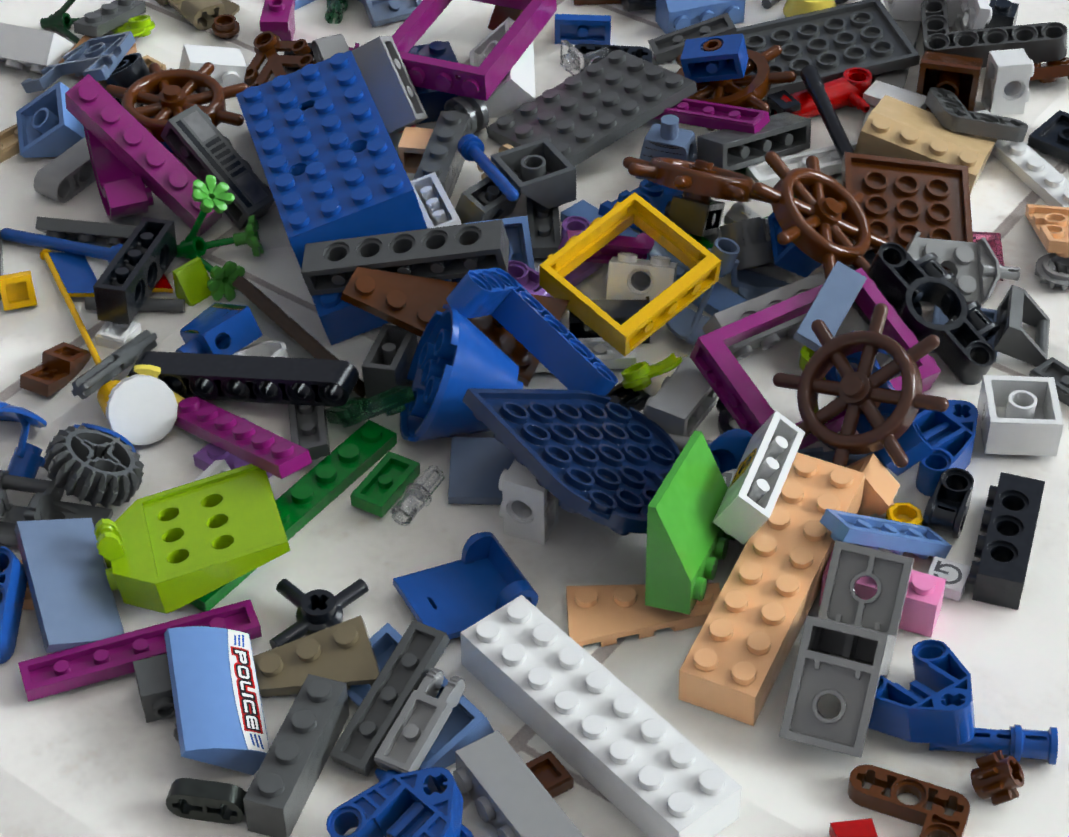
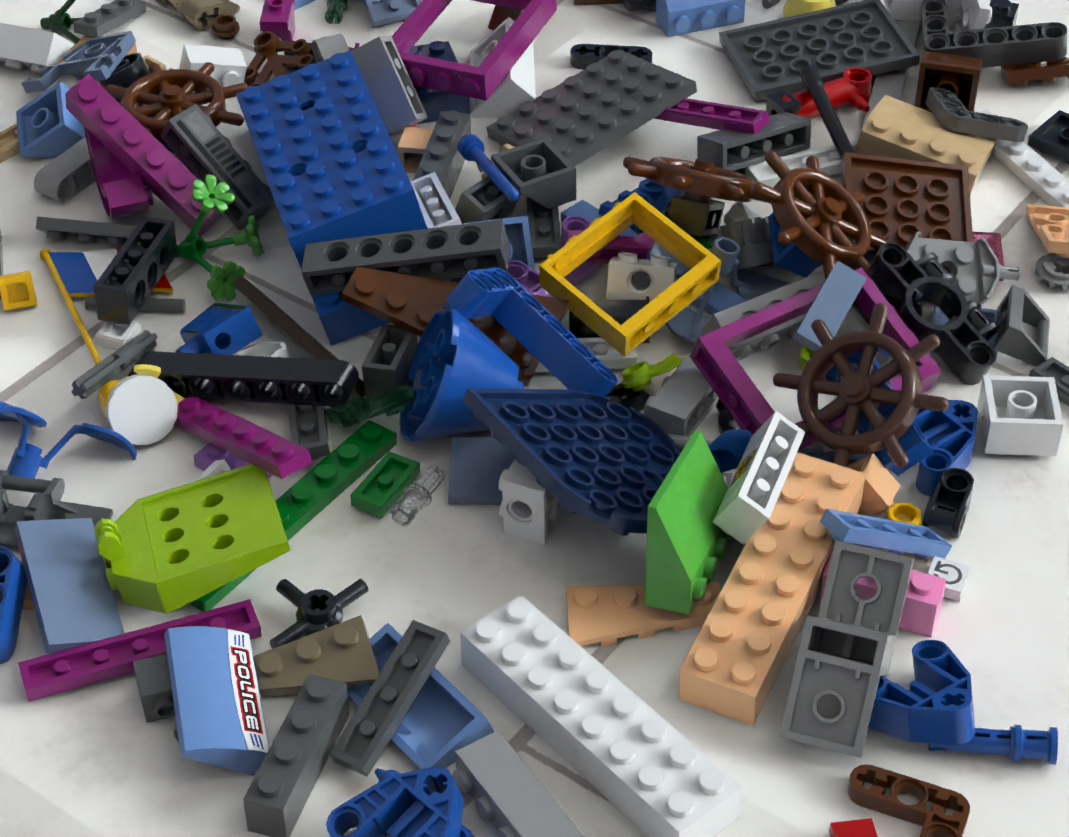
blue piece [0,228,124,264] -> none
reddish brown slope [20,342,91,397] -> none
dark grey gear [44,425,144,508] -> none
lime plate [111,15,155,38] -> none
pearl dark grey beam [166,778,247,824] -> none
lime slope [172,257,211,306] -> none
light grey hinge [374,668,466,774] -> none
blue door [393,532,538,639] -> none
dark grey wheel [444,95,489,134] -> none
reddish brown tile [526,751,574,798] -> none
blue panel [555,14,611,45] -> none
clear bracket [560,39,610,76] -> none
sand blue torso [635,114,697,180] -> none
dark grey plate [648,13,737,64] -> none
brick [676,33,796,131] -> none
white tile [863,80,927,110] -> none
black brick [968,472,1045,610] -> none
reddish brown gear [971,750,1024,806] -> none
white brick [981,48,1034,116] -> none

